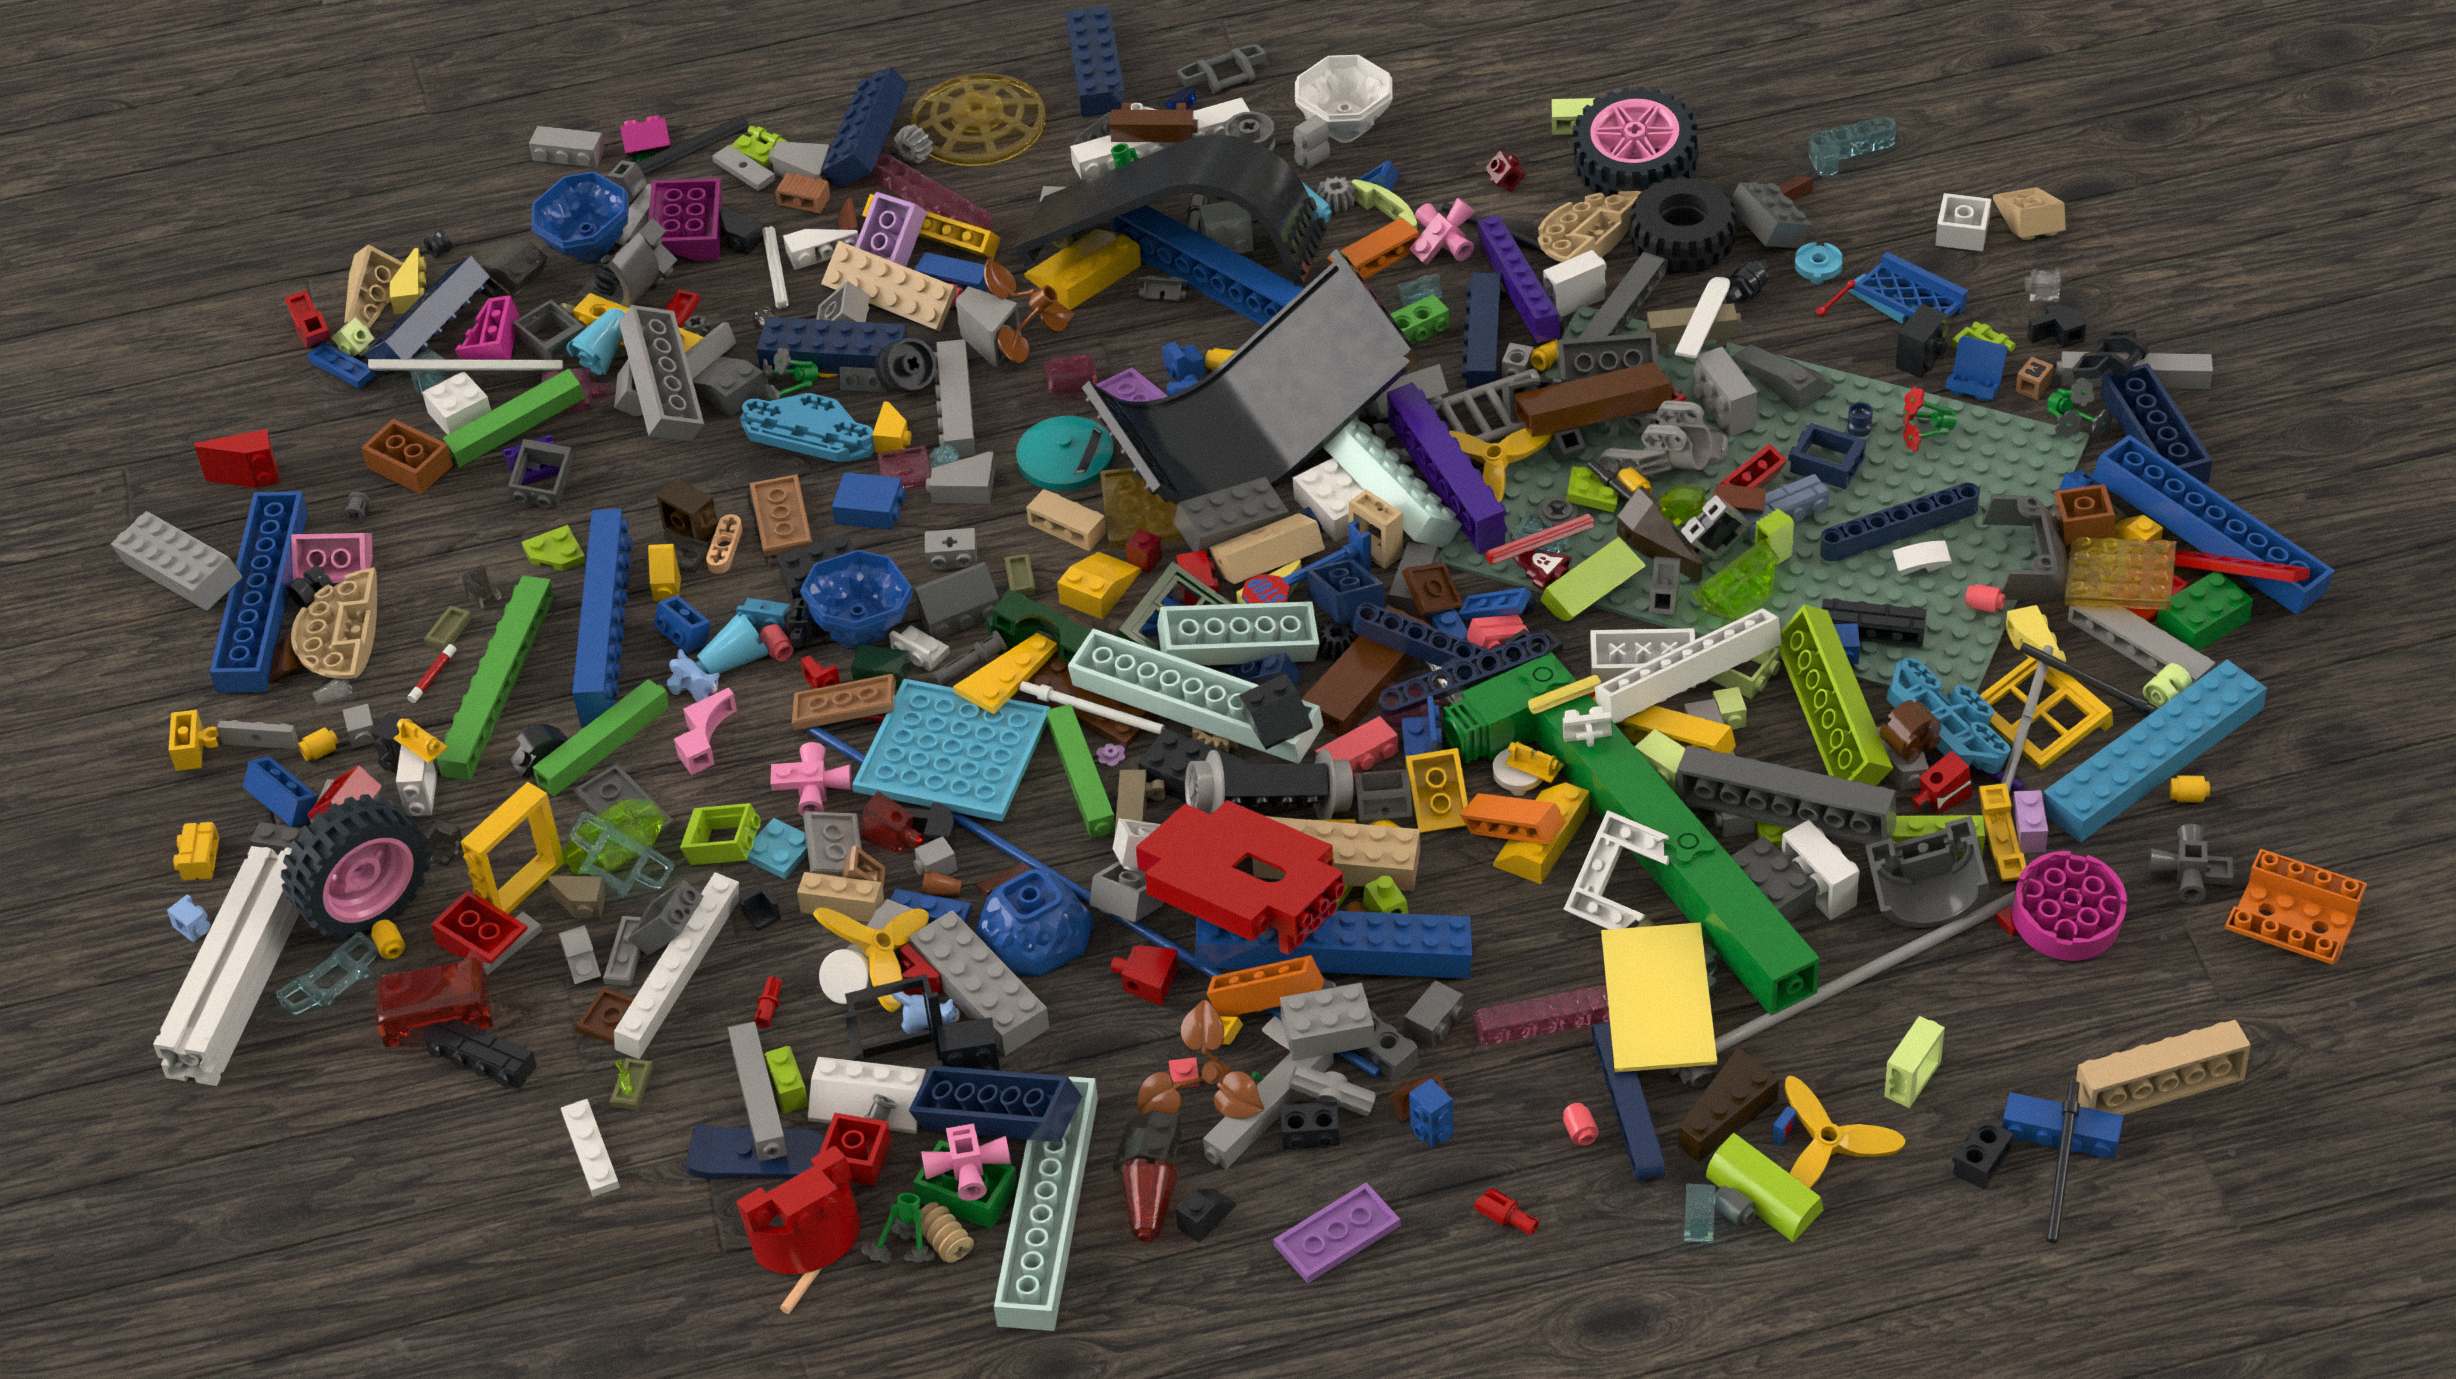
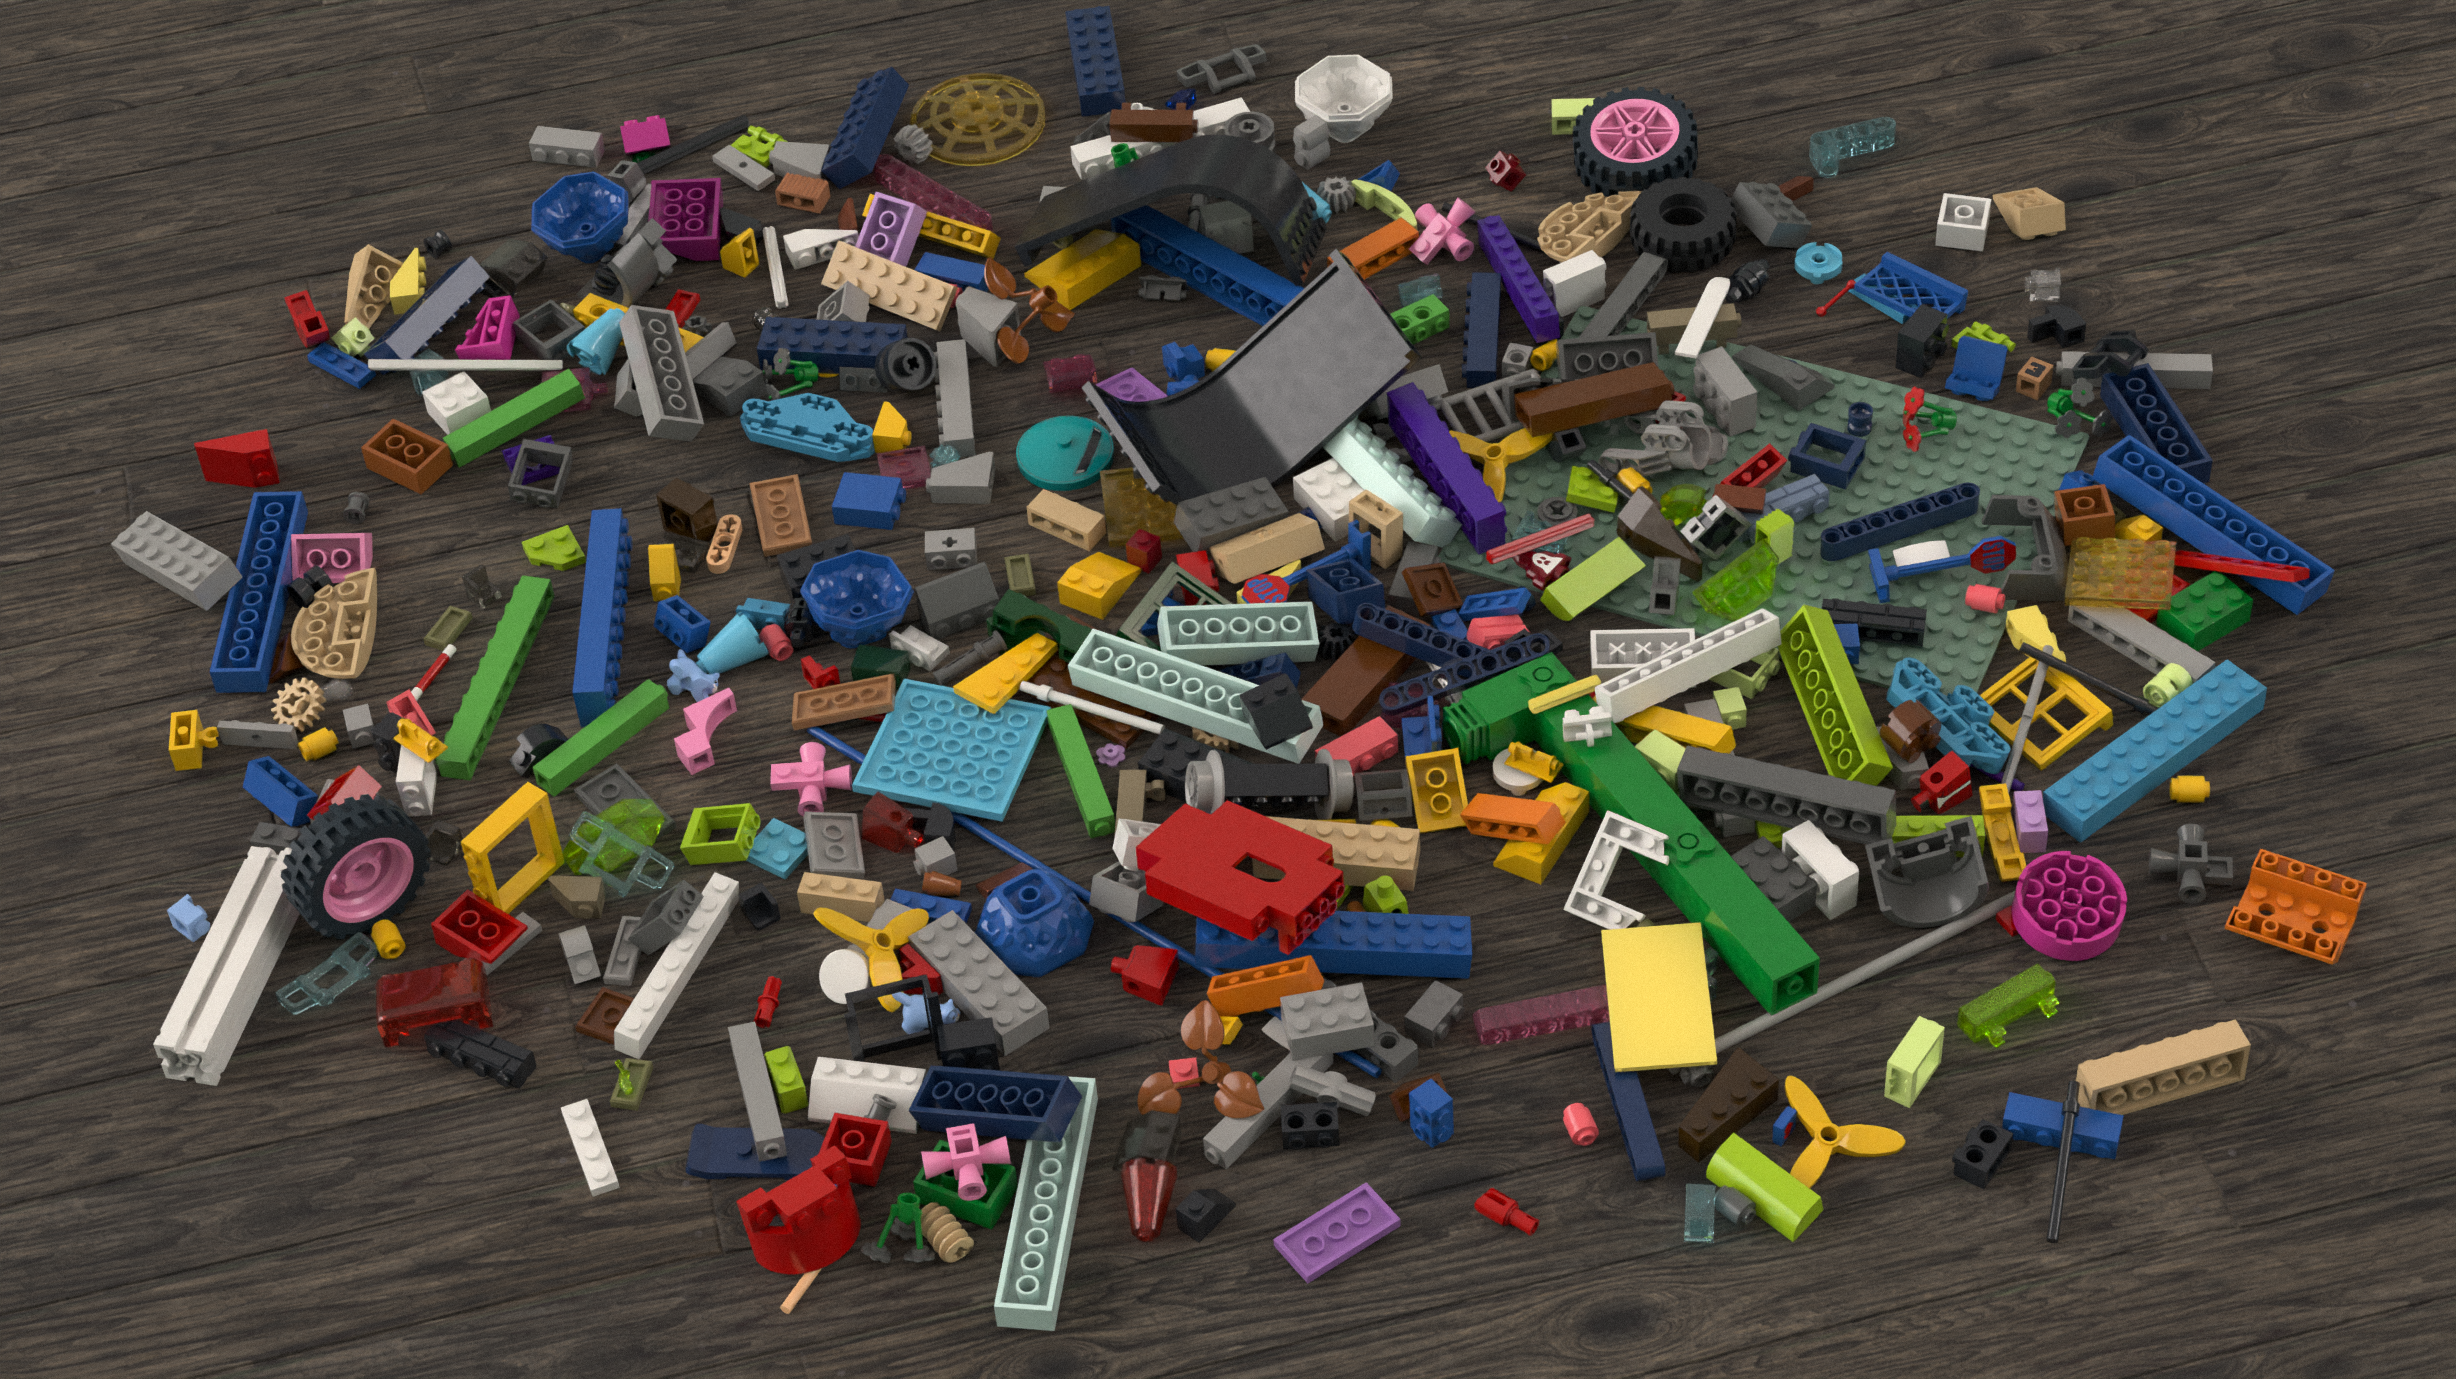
yellow brick [173,822,219,881] -> none
medium nougat slope [843,846,885,888] -> none
none -> tan gear [271,678,326,732]
none -> coral slope [386,690,436,736]
none -> yellow slope [720,228,759,278]
none -> blue piece [1868,536,2016,603]
none -> clear neon green brick [1957,964,2059,1048]

